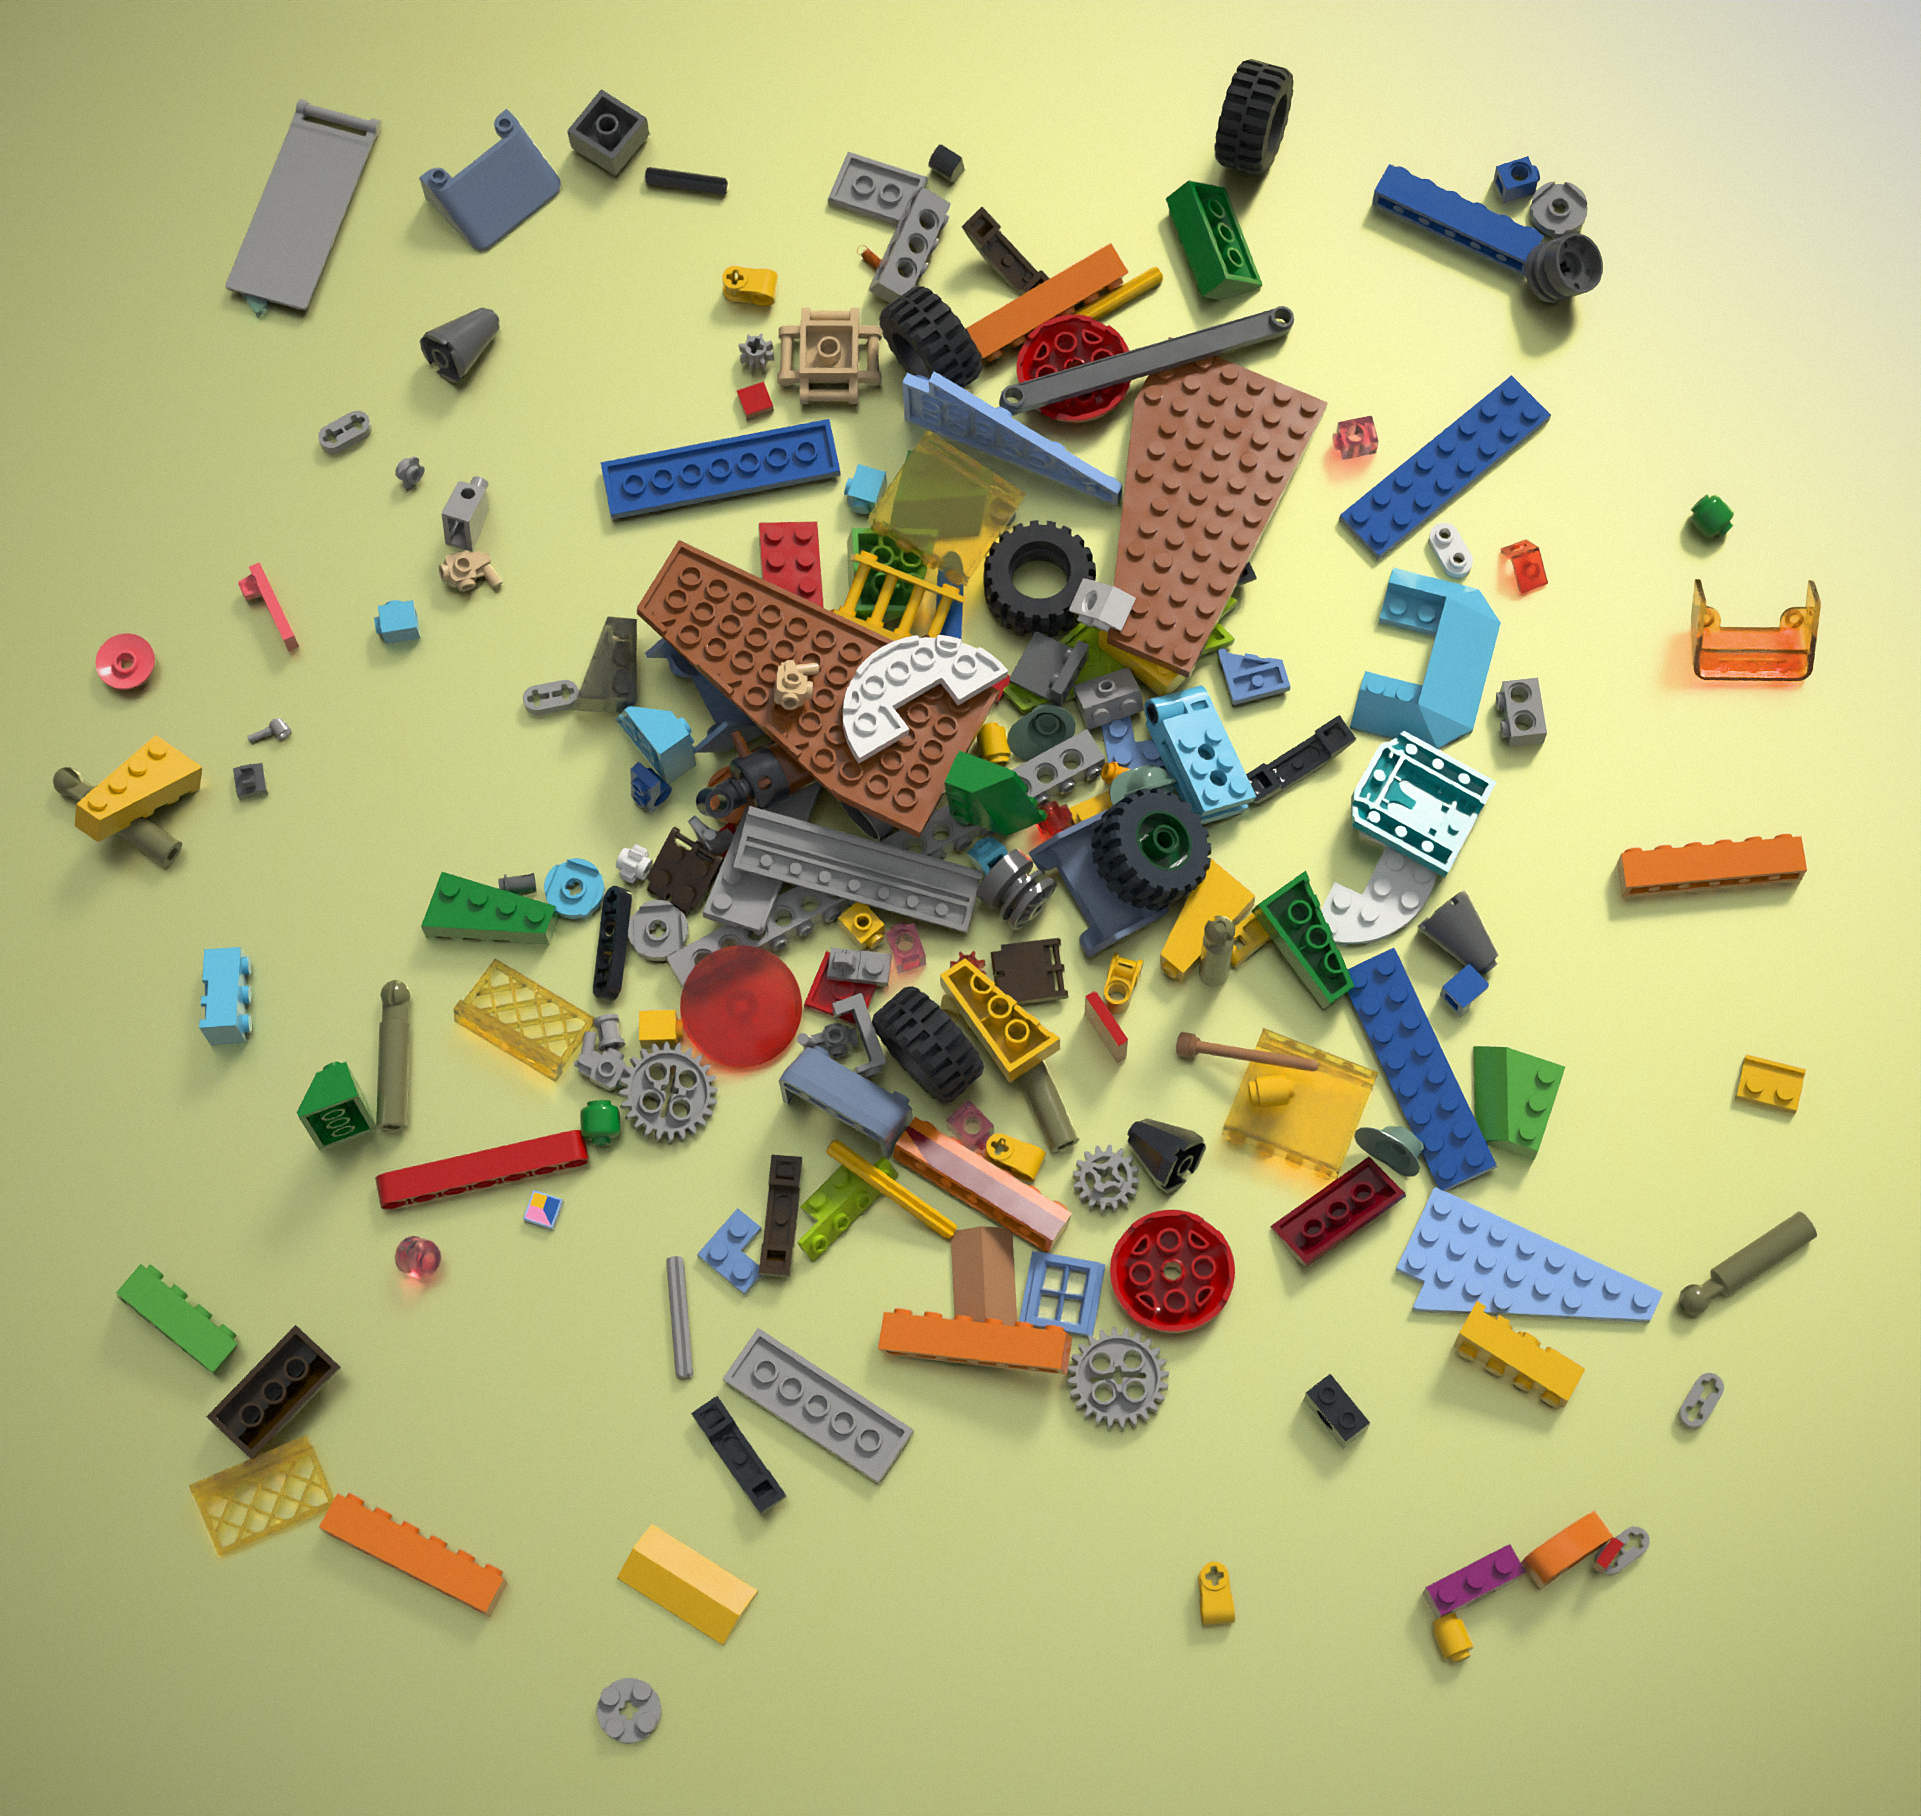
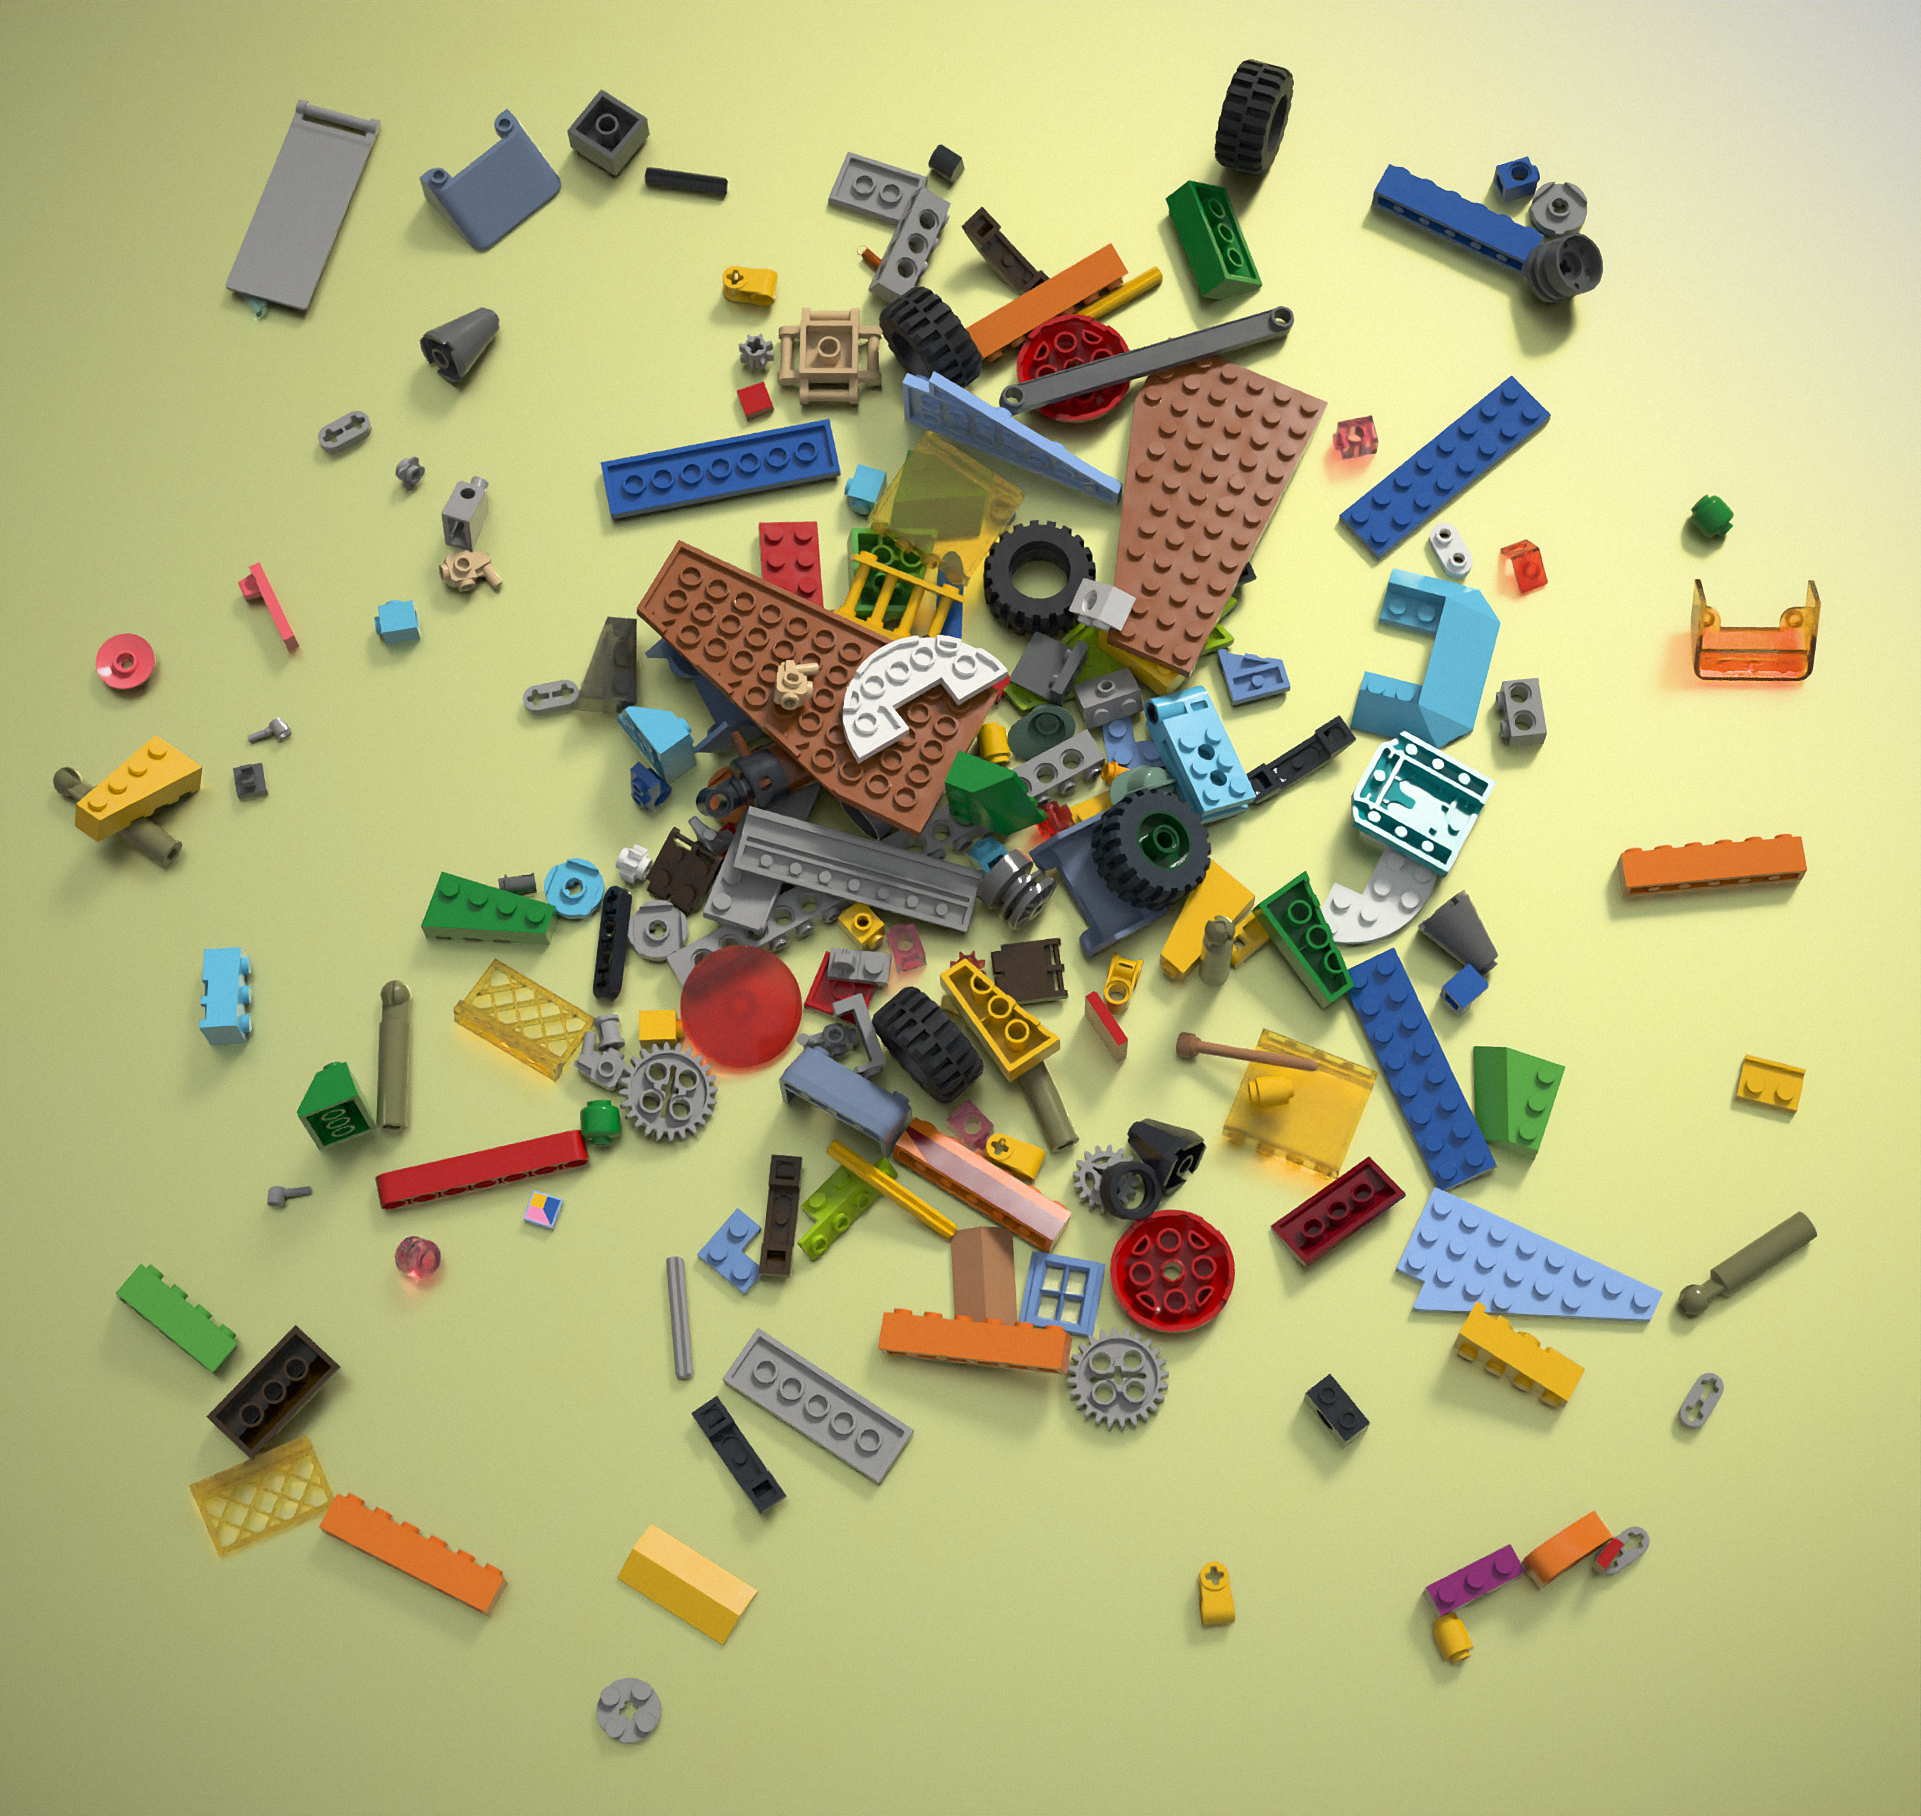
sand green piece [1354,1126,1424,1177] -> none
none -> light grey hand [267,1186,311,1207]
none -> black tyre [1100,1161,1162,1220]

